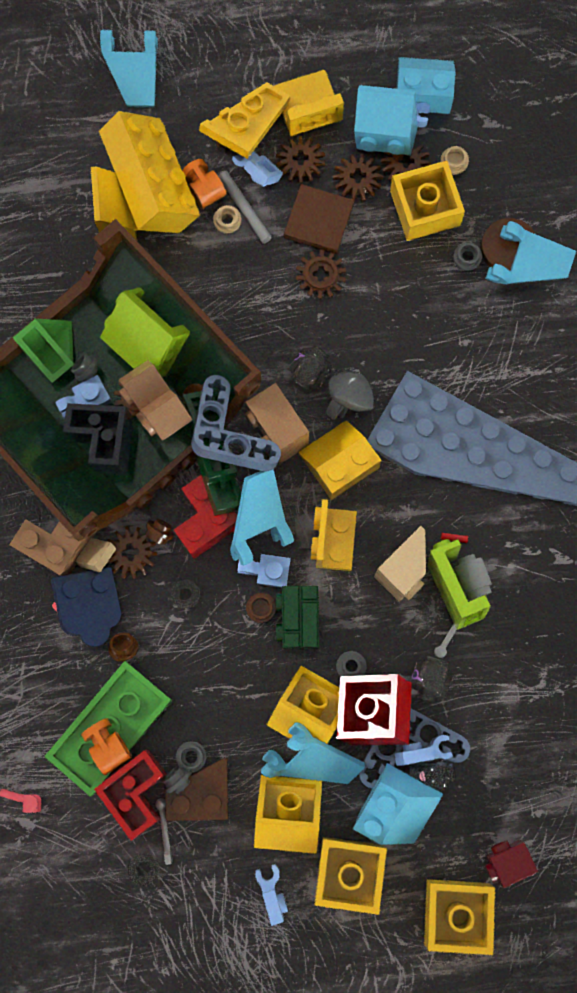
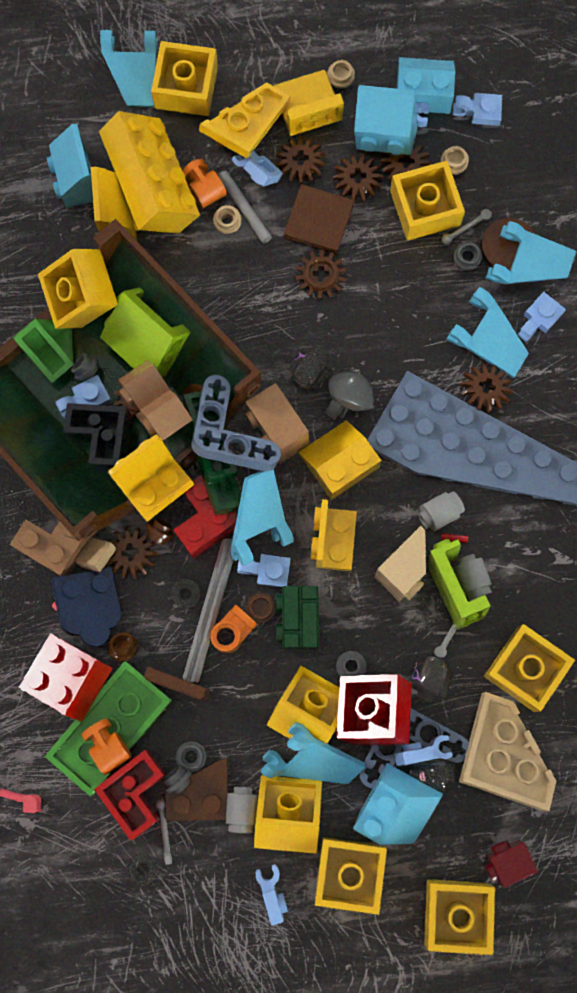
none -> brick [19,633,113,722]
none -> yellow brick [38,249,118,329]
none -> medium azure slope [47,123,93,208]
none -> yellow bracket [108,434,194,522]
none -> reddish brown tile [143,667,211,702]
none -> yellow brick [151,41,218,116]
none -> light grey axle [183,538,233,684]
none -> orange piece [210,605,258,654]
none -> light grey brick [226,787,258,833]
none -> tan plate [327,60,355,88]
none -> light grey brick [418,491,465,531]
none -> light grey hinge [441,209,492,245]
none -> medium azure flag [446,287,529,378]
none -> light blue plate [453,93,502,126]
none -> tan plate [459,692,556,812]
none -> reddish brown gear [460,364,513,412]
none -> yellow brick [483,624,575,712]
none -> light blue plate [518,292,566,342]

